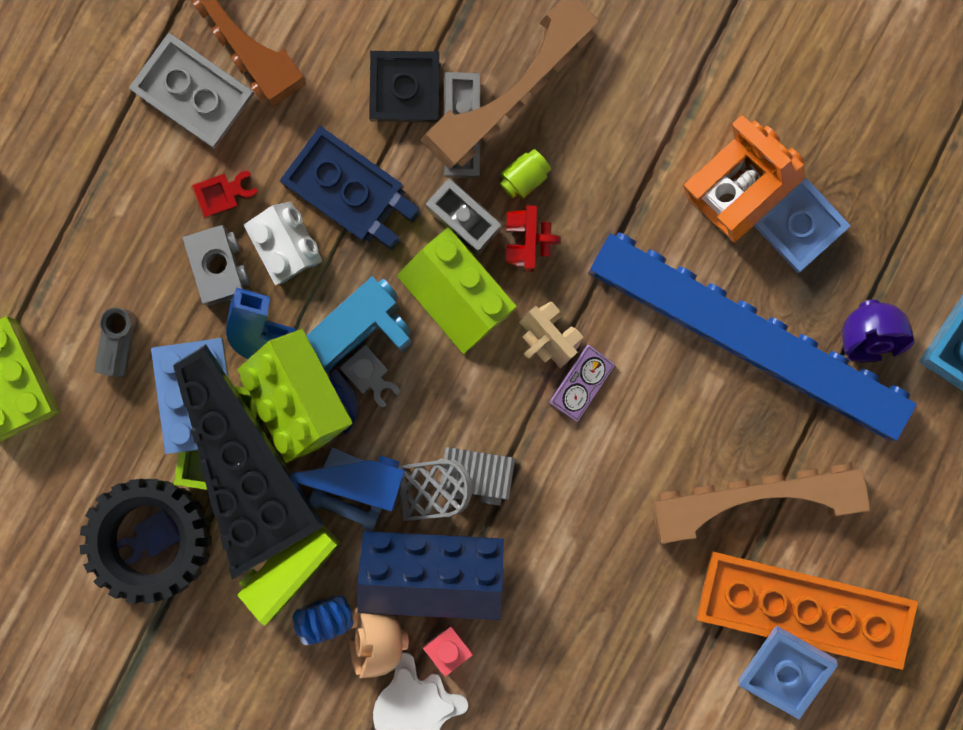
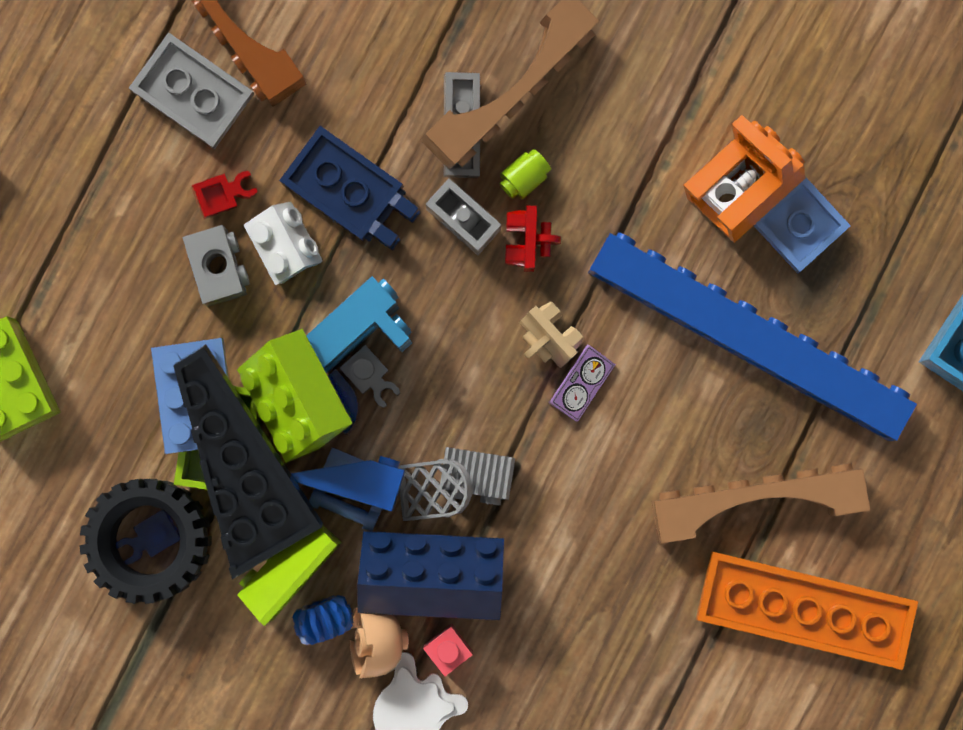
dark grey piece [94,308,138,377] -> none
blue brick [226,287,295,359] -> none
black plate [369,51,440,122] -> none
lime slope [397,227,517,355] -> none
medium blue plate [738,625,838,719] -> none
dark purple cylinder [842,300,915,363] -> none

